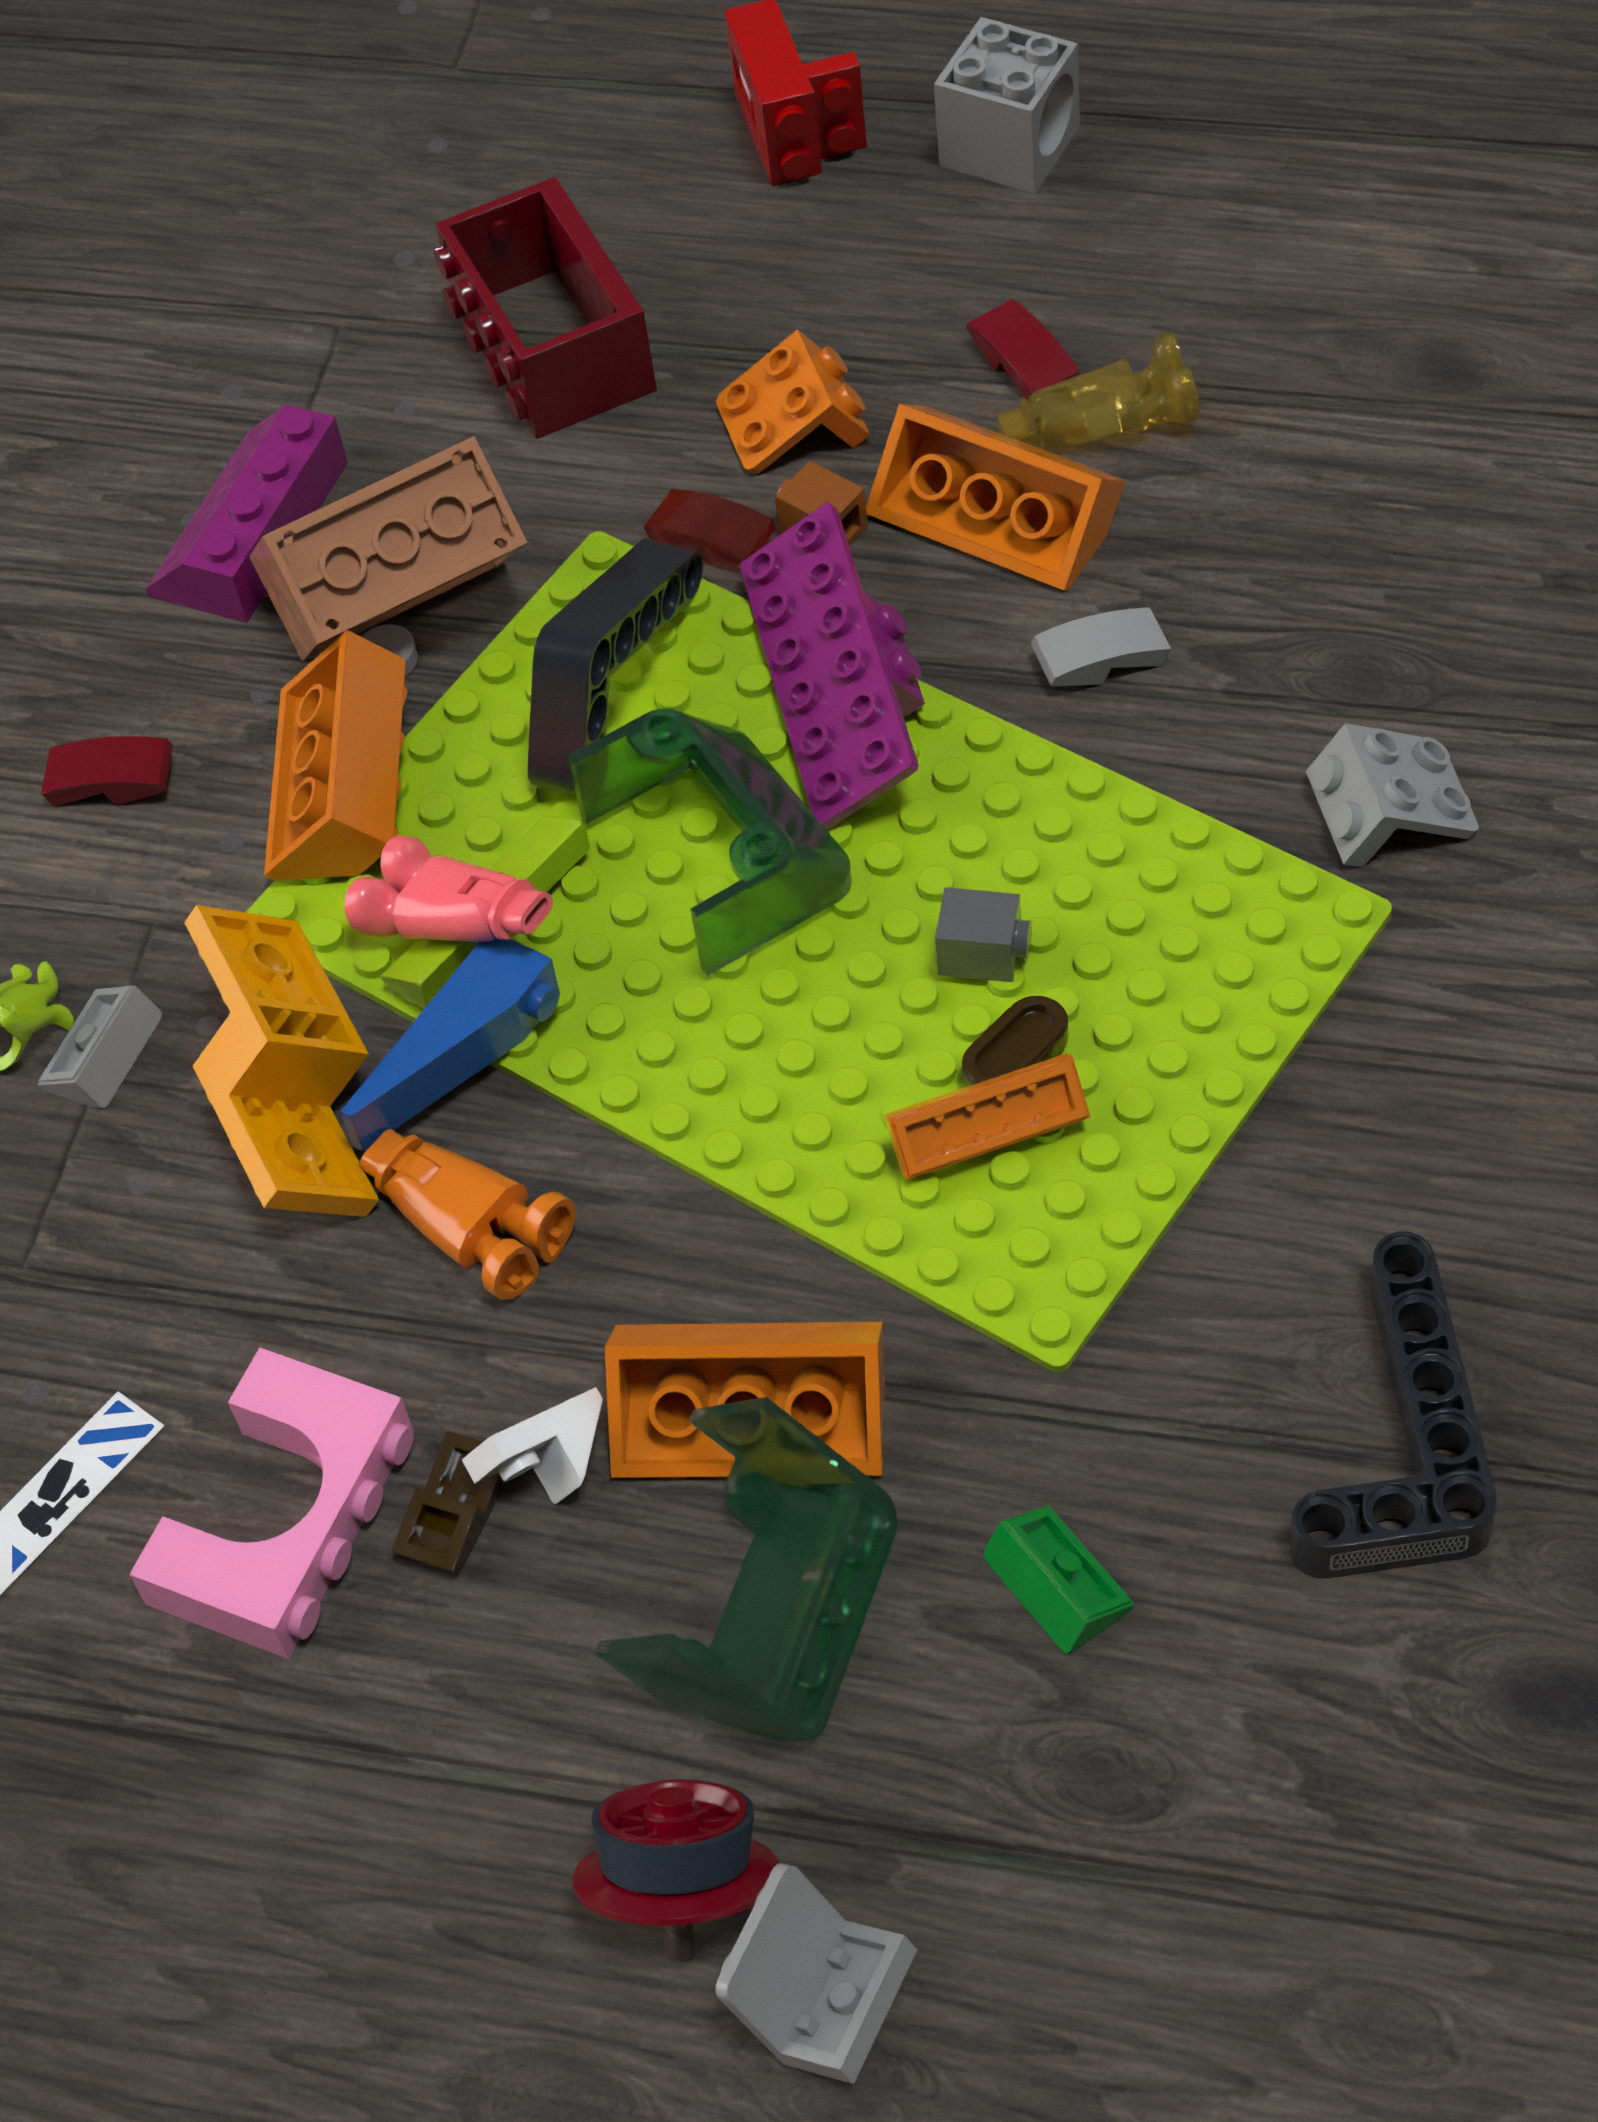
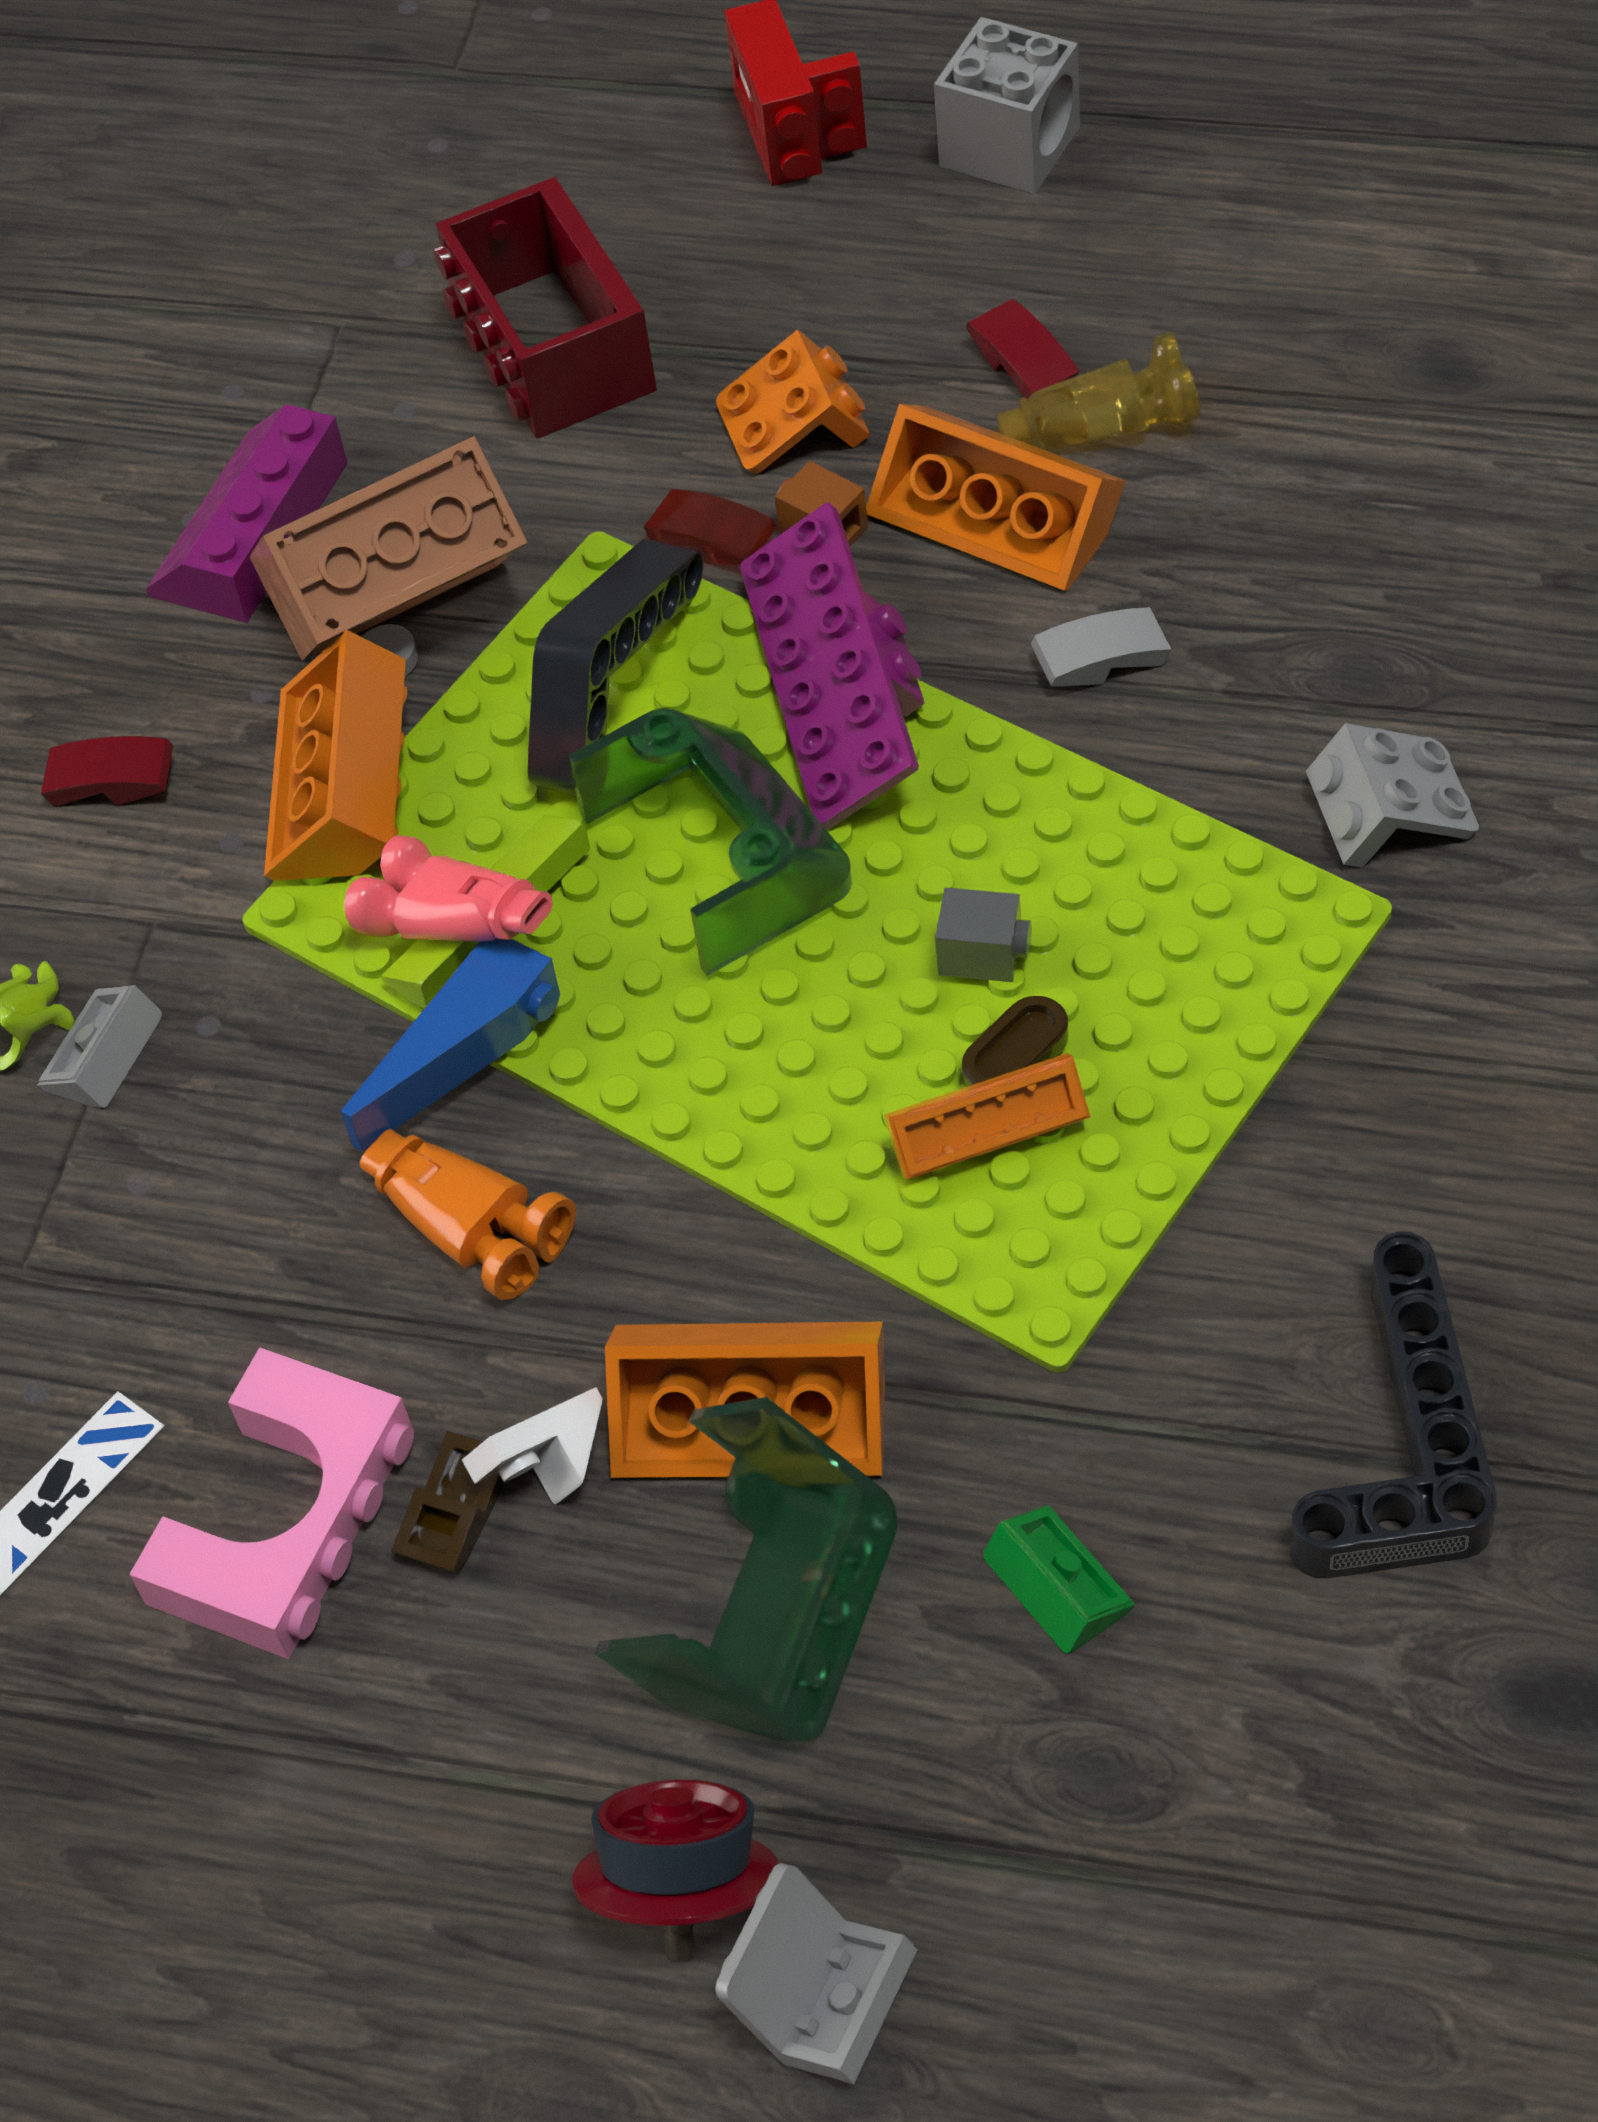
light orange bracket [184,905,379,1217] -> none

